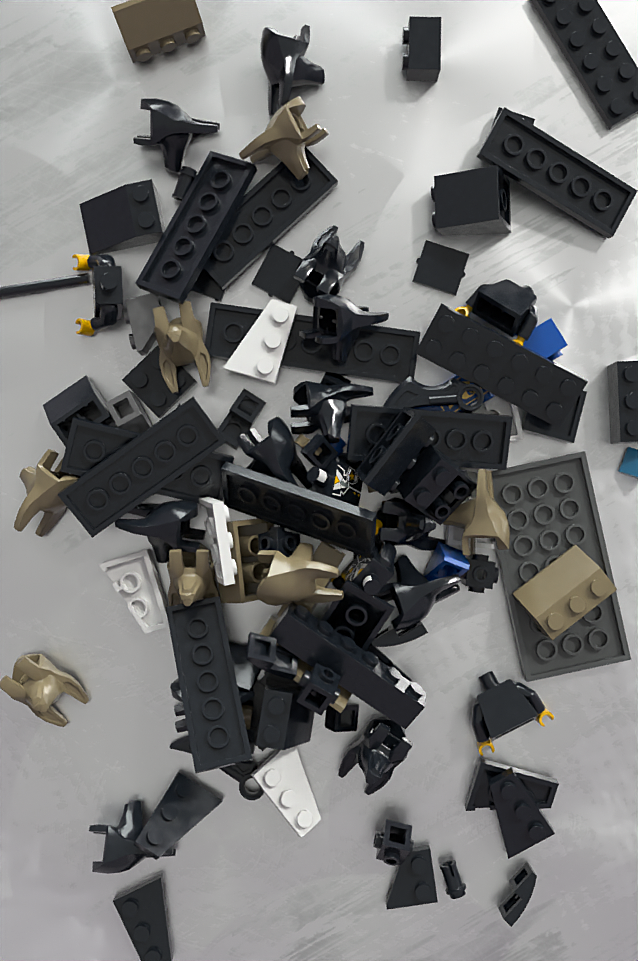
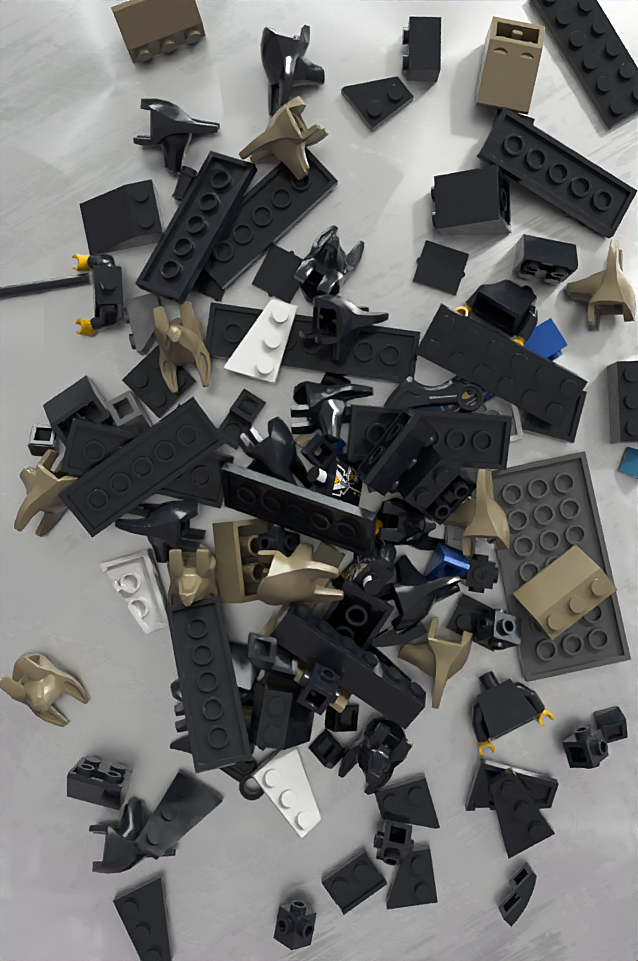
white wing [199,497,237,586] -> none
black pin [440,860,466,899] -> none
none -> black slope [28,424,59,457]
none -> black slope [67,756,133,810]
none -> black brick [273,900,317,950]
none -> black slope [308,729,348,769]
none -> black plate [322,848,387,915]
none -> black wing [341,76,414,132]
none -> black wing [374,775,440,829]
none -> dark tan piece [398,618,473,709]
none -> black plate [445,593,494,652]
none -> dark tan slope [476,16,545,115]
none -> black brick [477,608,522,650]
none -> black slope [512,234,578,284]
none -> black brick [562,726,609,769]
none -> dark tan piece [567,239,637,331]
none -> black slope [594,706,628,743]

